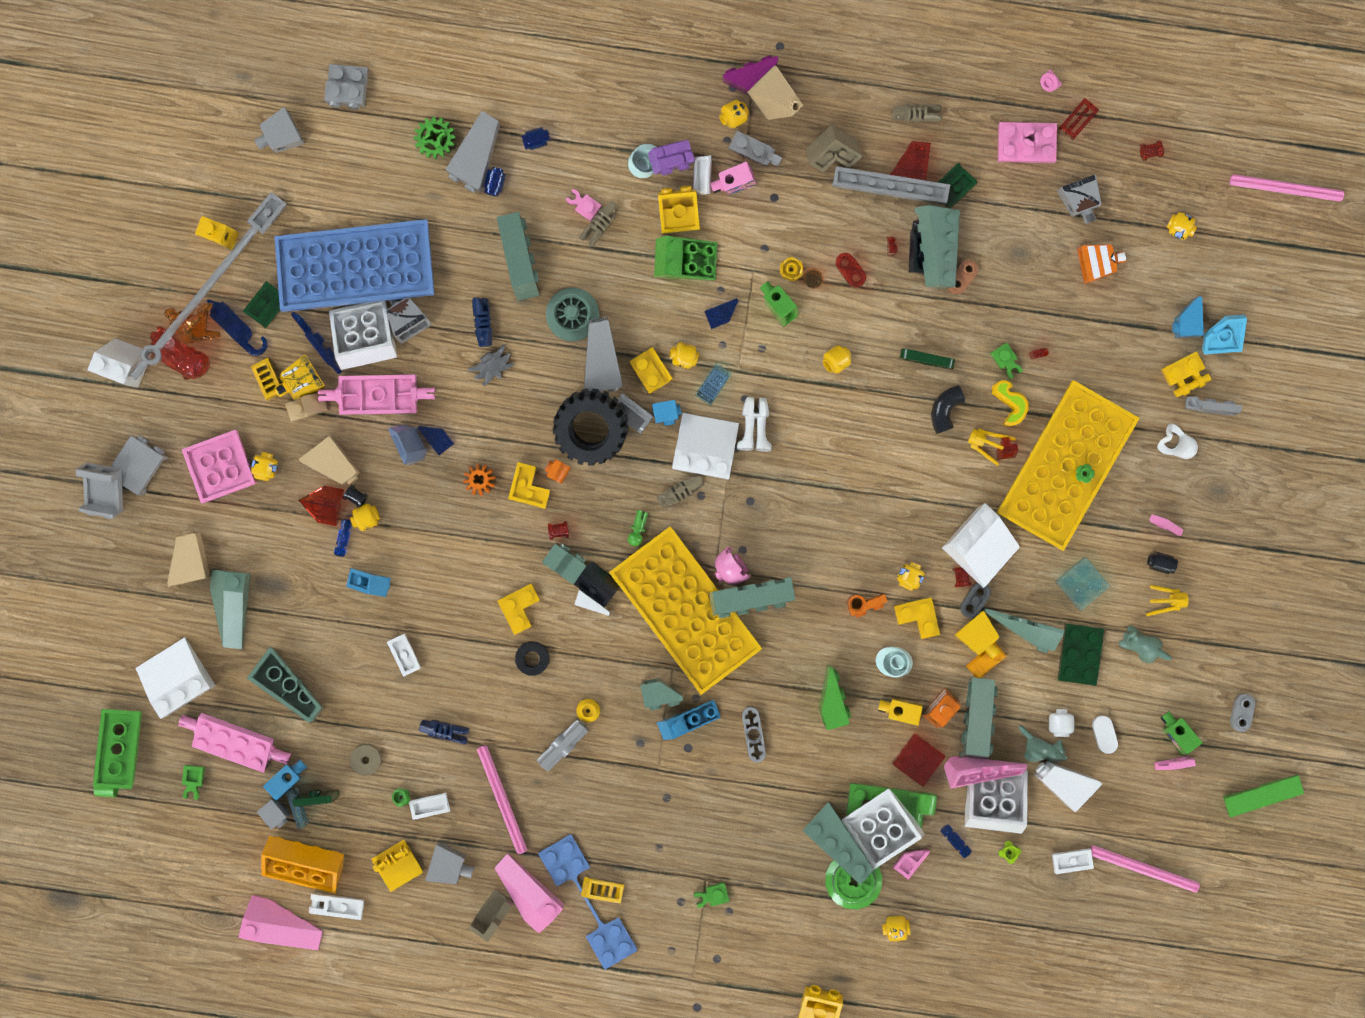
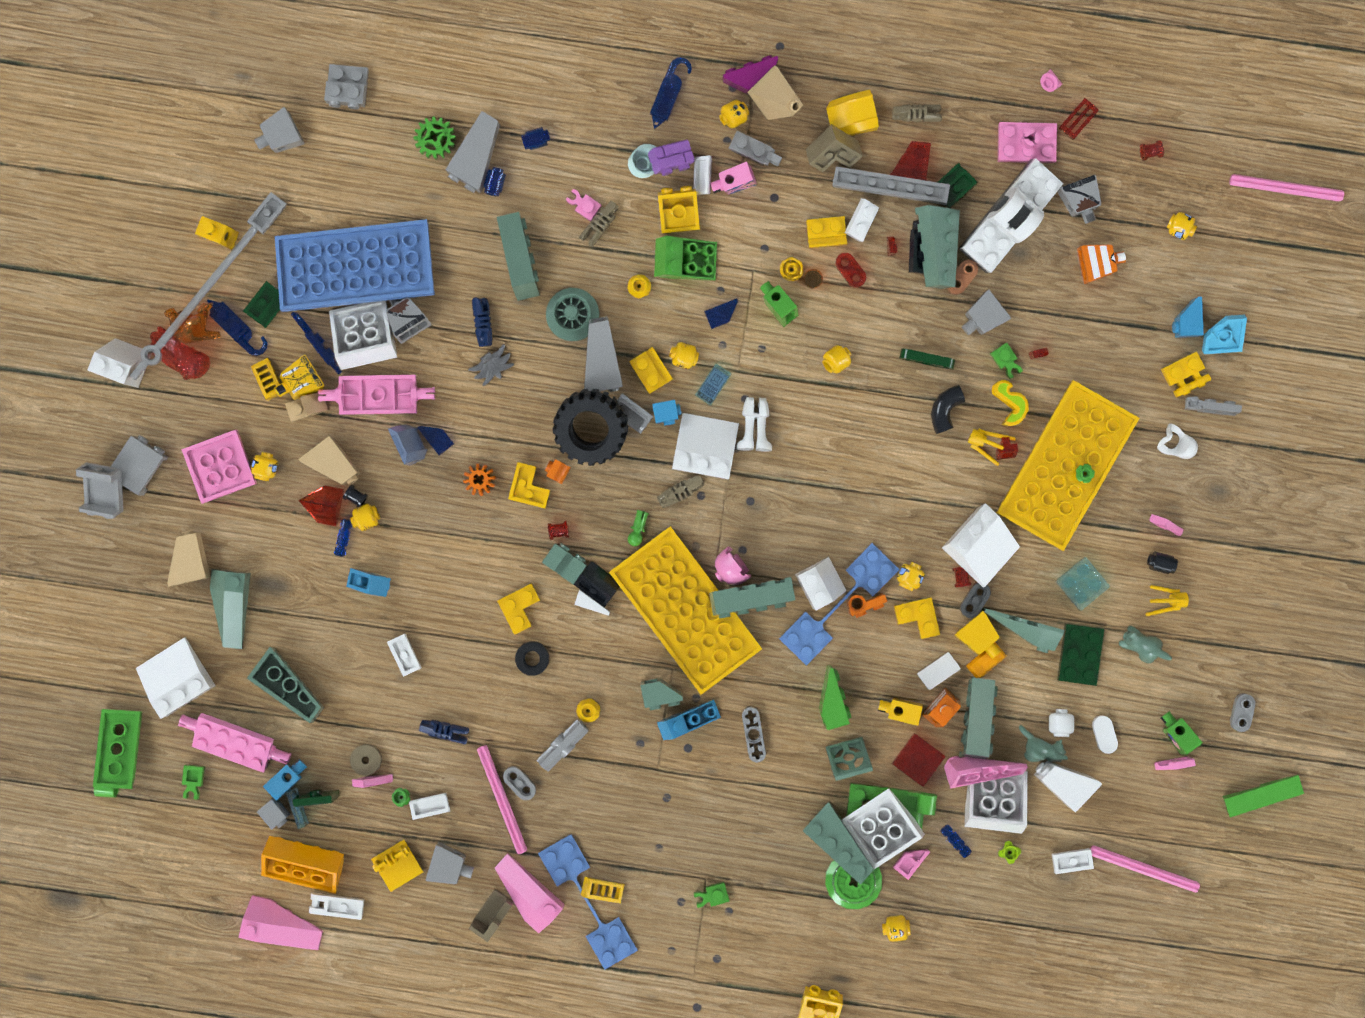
light aqua hat [876,646,913,677] -> none
none -> bright pink tile [352,774,393,788]
none -> light grey plate [503,766,536,800]
none -> yellow plate [627,274,651,299]
none -> clear blue plate [650,57,692,129]
none -> medium blue hinge [779,543,900,666]
none -> white slope [795,557,846,610]
none -> yellow plate [806,216,847,248]
none -> yellow slope [826,89,879,136]
none -> sand green piece [826,737,873,781]
none -> white plate [845,198,879,242]
none -> white slope [917,652,961,690]
none -> white piece [958,158,1063,273]
none -> light grey torso [962,290,1011,335]

